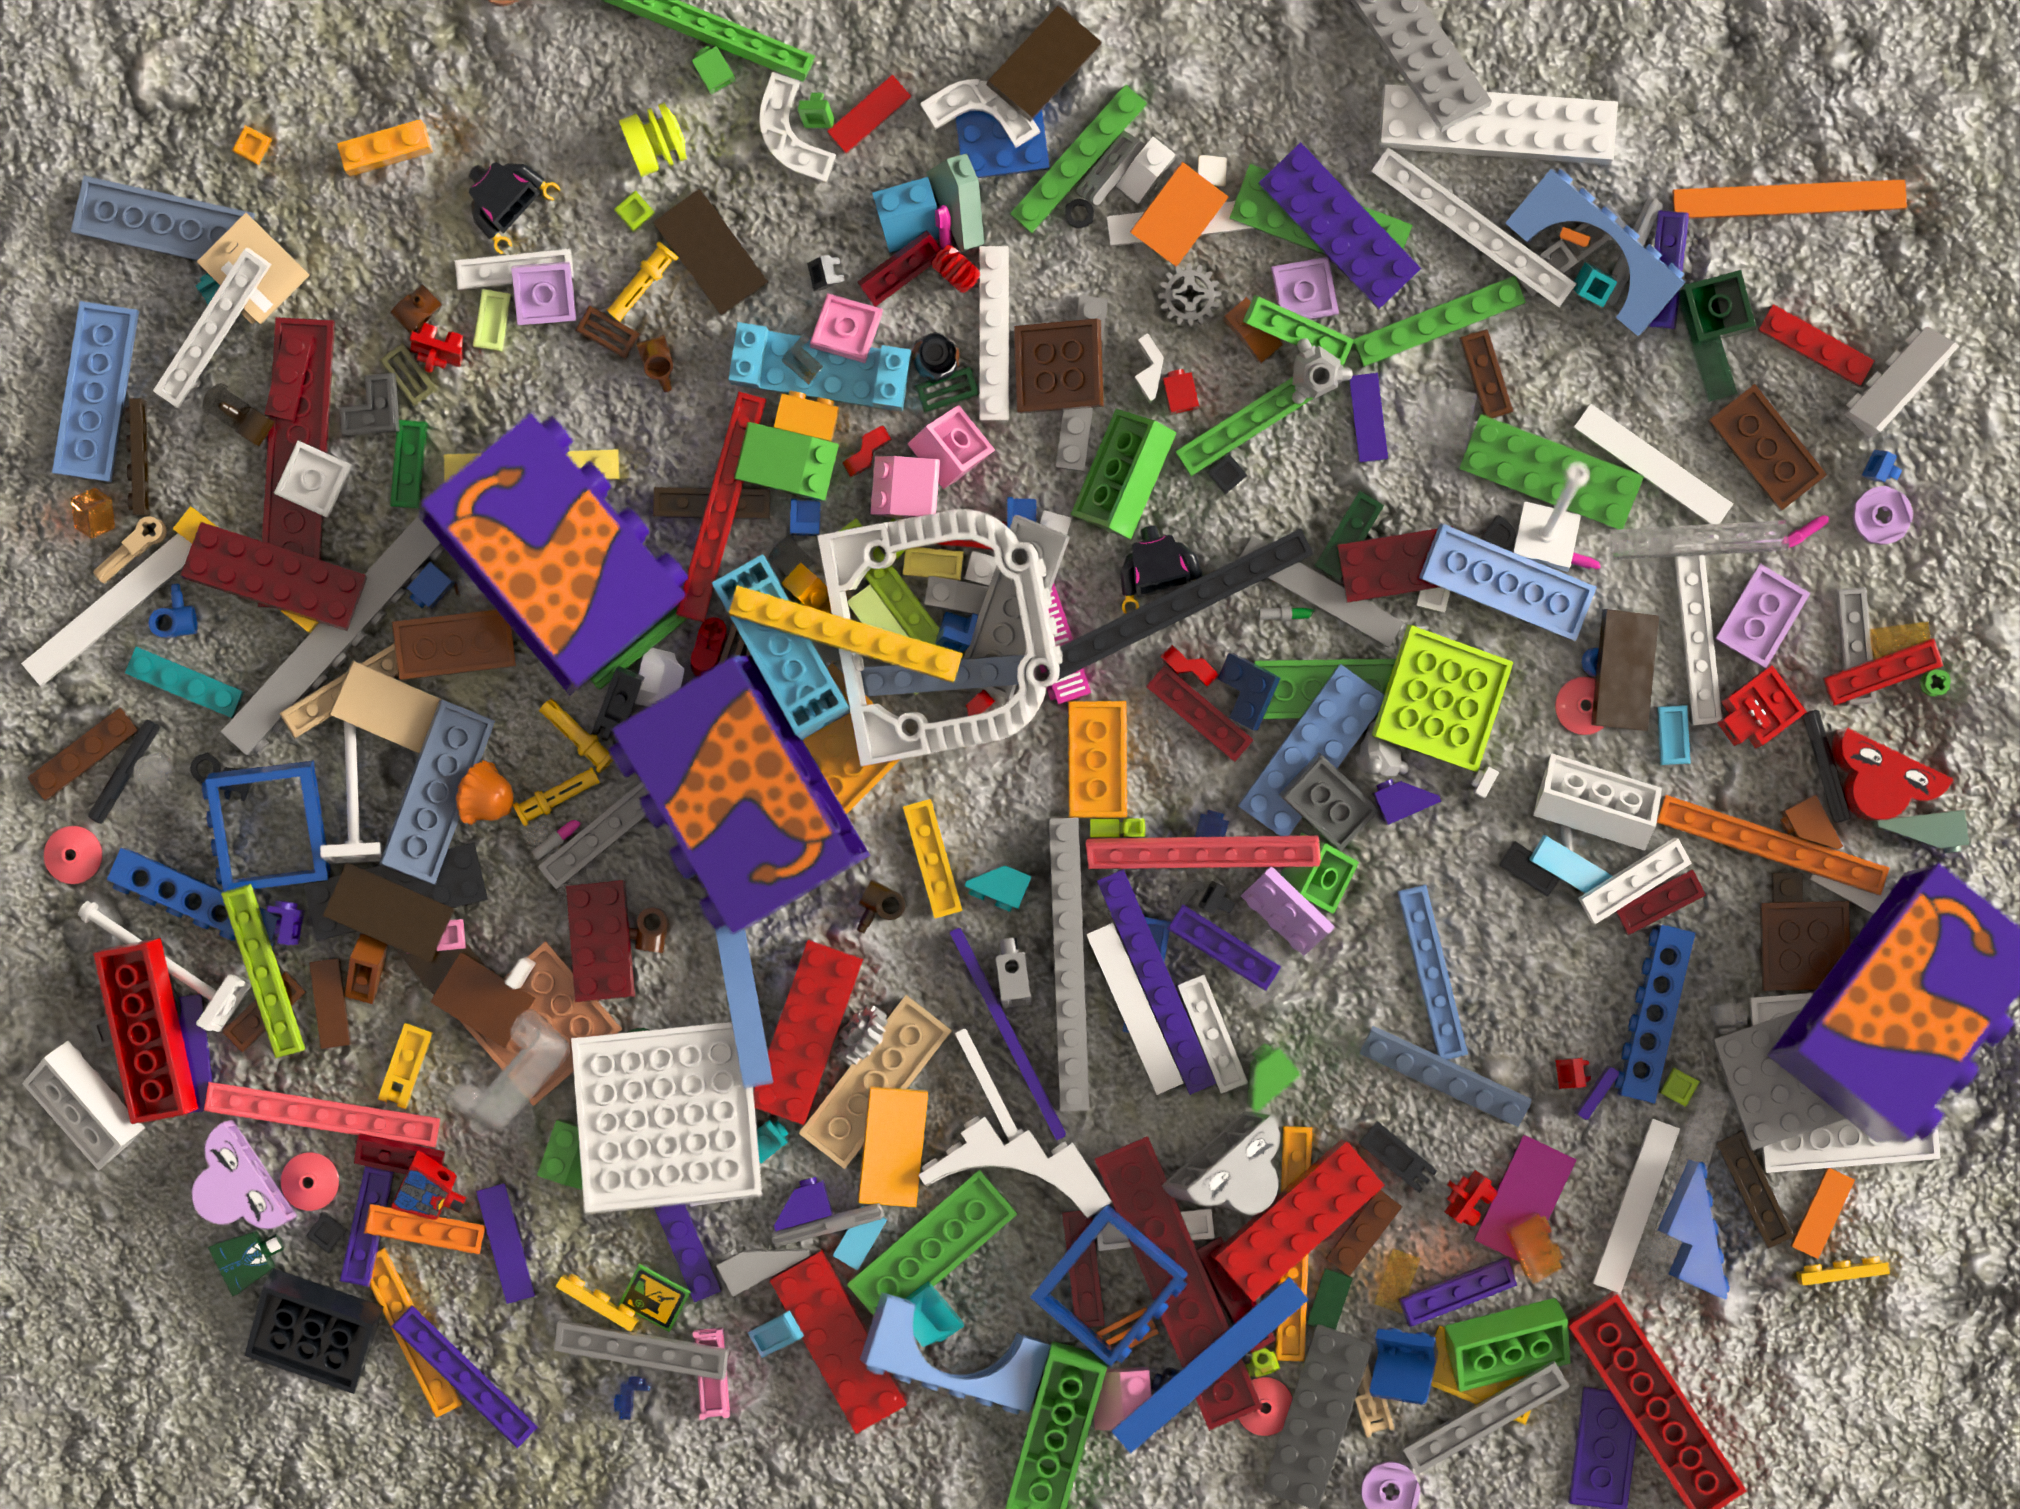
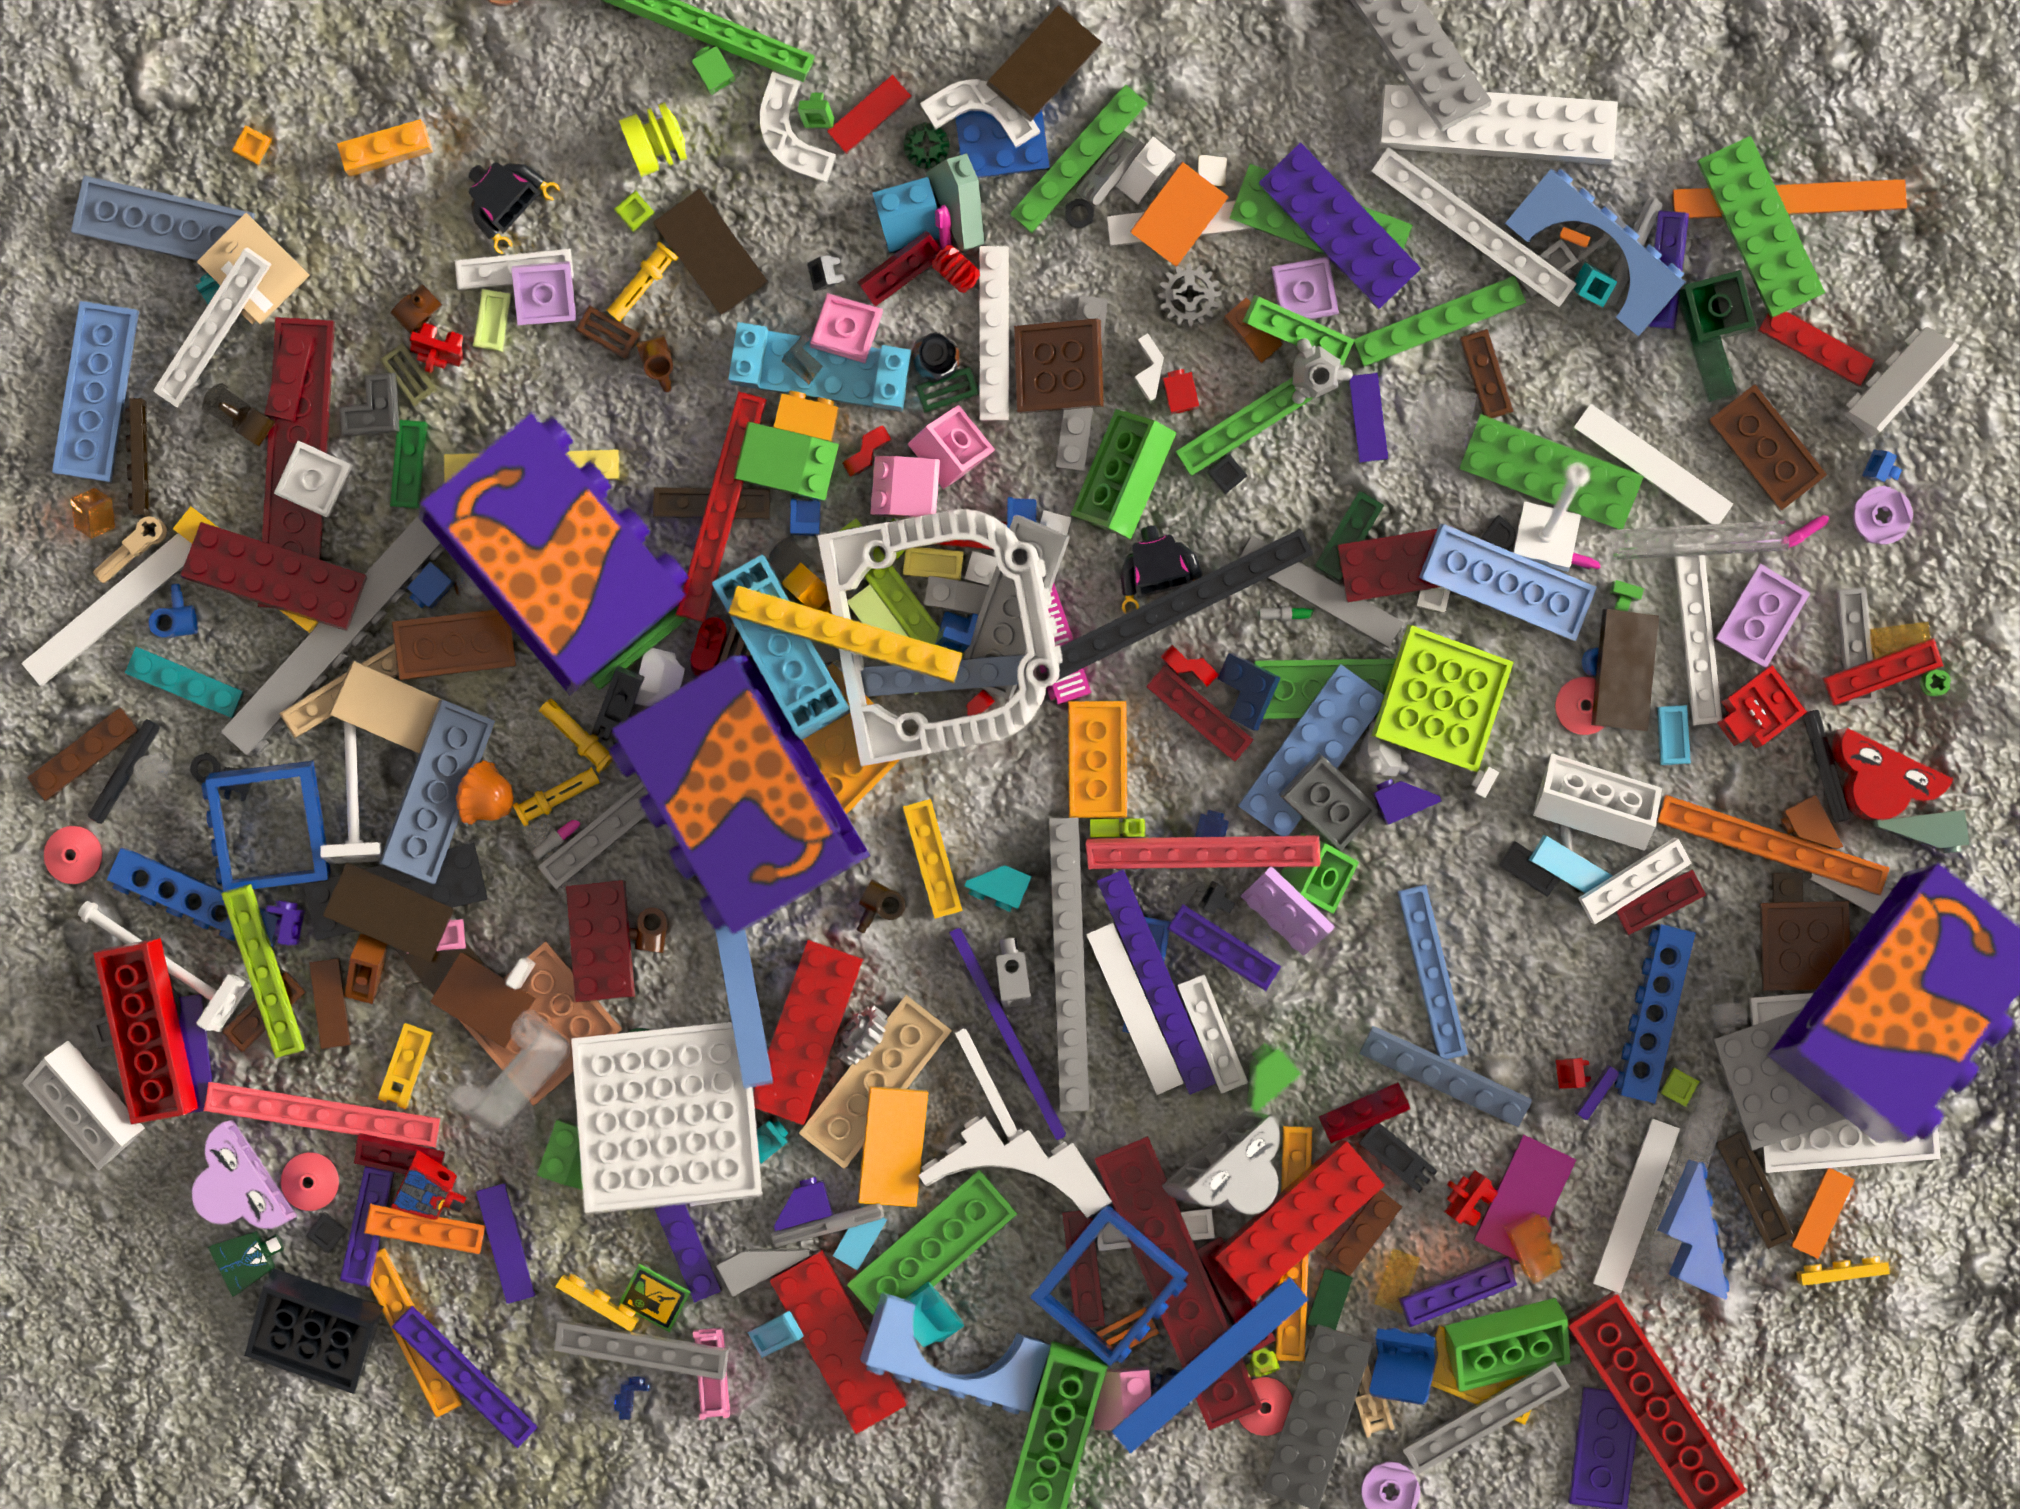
none -> dark green gear [903,122,950,169]
none -> dark red plate [1318,1082,1411,1144]
none -> bright green tile [1610,580,1644,611]
none -> bright green plate [1697,136,1826,319]

